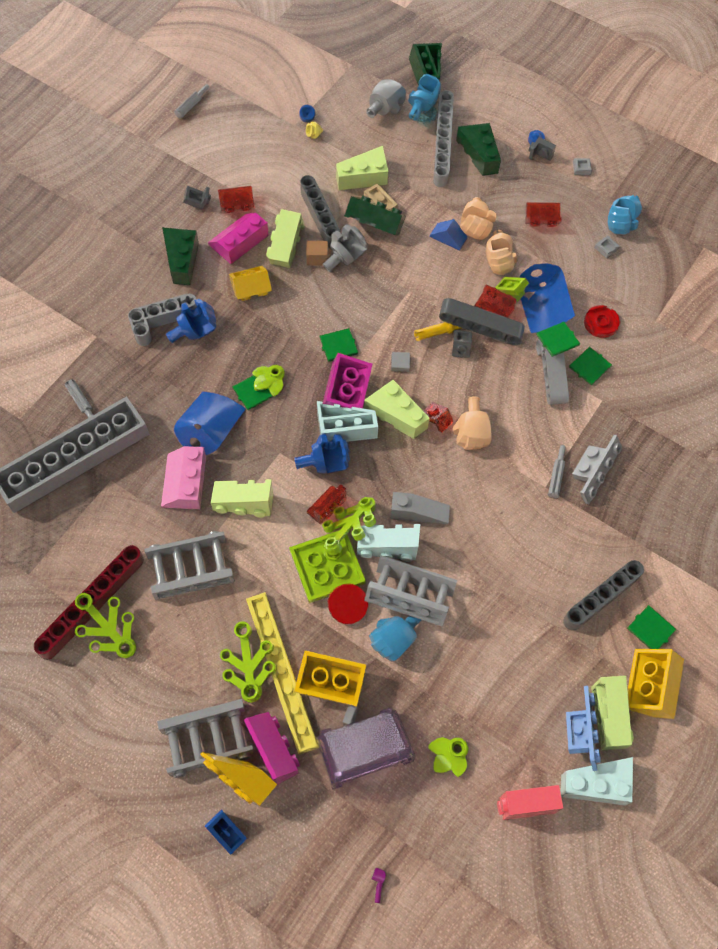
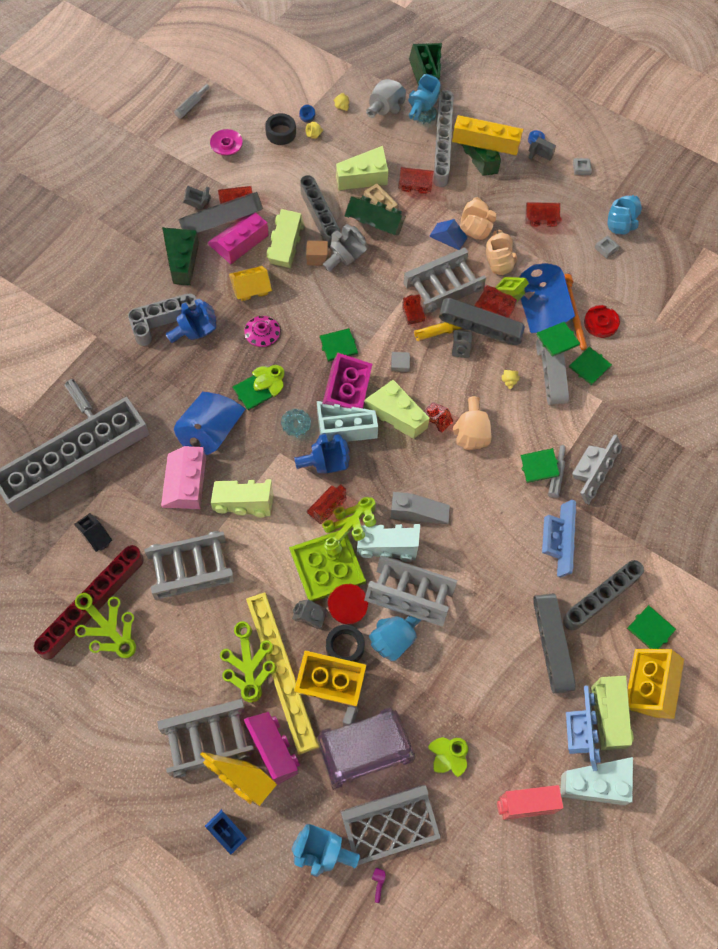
none -> black slope [74,513,113,552]
none -> dark grey beam [178,192,263,233]
none -> dark pink dish [210,129,243,156]
none -> dark pink dish [244,316,280,347]
none -> black tyre [265,113,296,145]
none -> clear light blue gear [281,409,311,437]
none -> dark grey bracket [292,599,328,629]
none -> dark azure piece [292,824,360,877]
none -> black tyre [326,625,365,662]
none -> light yellow plate [333,93,349,111]
none -> light grey fence [340,785,441,866]
none -> clear red bracket [398,167,434,194]
none -> clear red bracket [402,294,425,325]
none -> light grey fence [403,248,486,314]
none -> yellow slope [452,115,524,156]
none -> light yellow plate [501,370,520,389]
none -> green piece [521,448,560,483]
none -> dark grey beam [533,593,575,694]
none -> medium blue bracket [542,500,576,577]
none -> orange piece [564,274,587,351]

